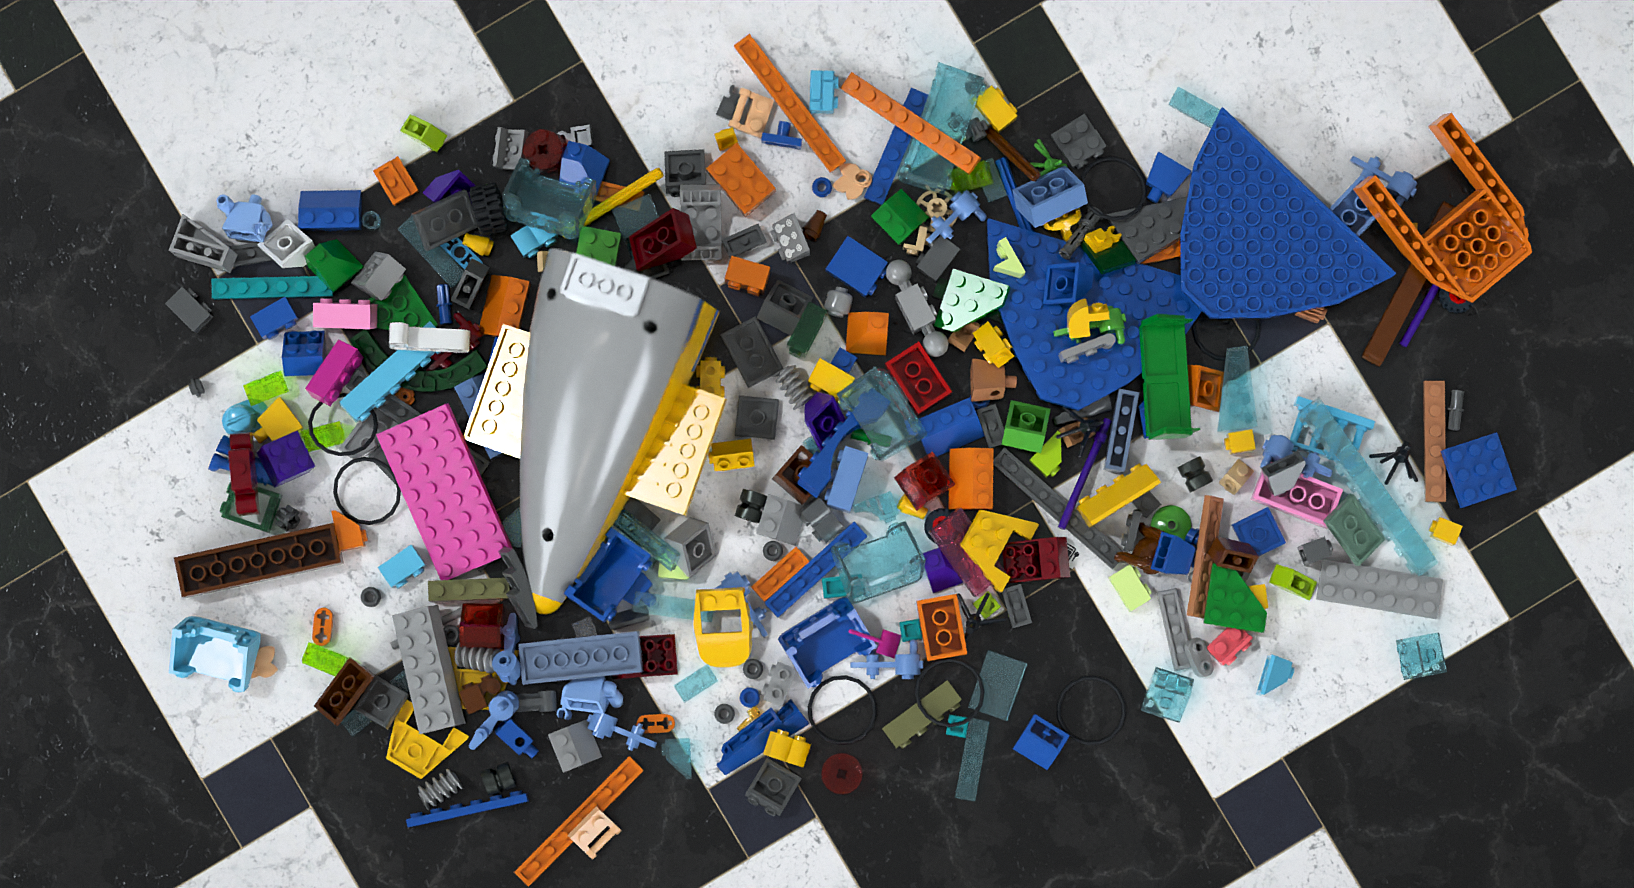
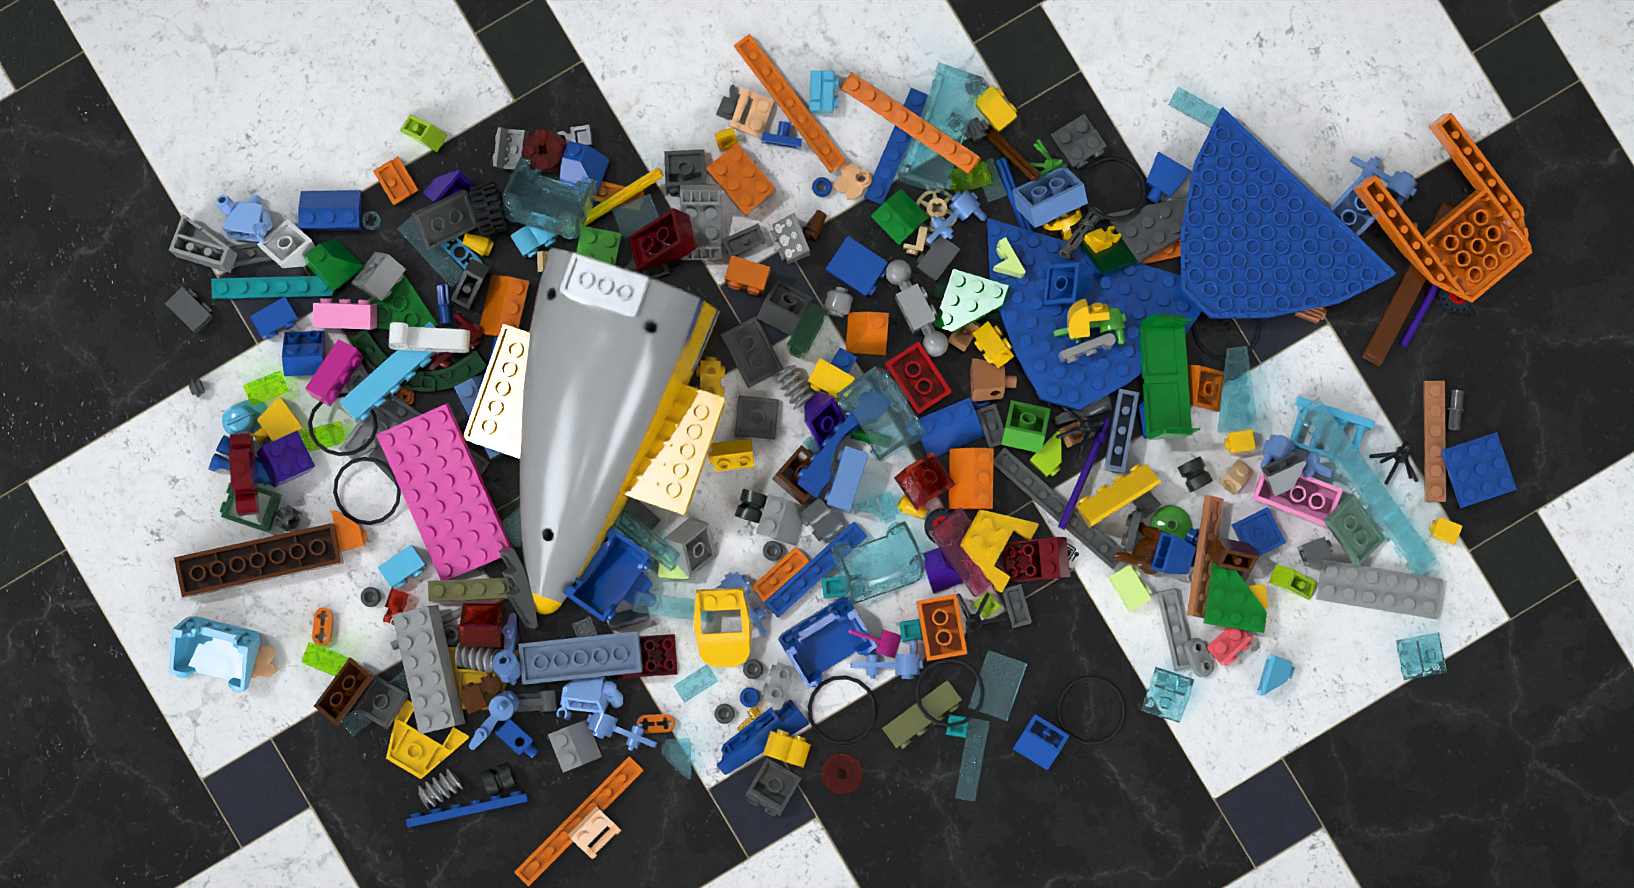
none -> clear red plate [383,588,409,625]

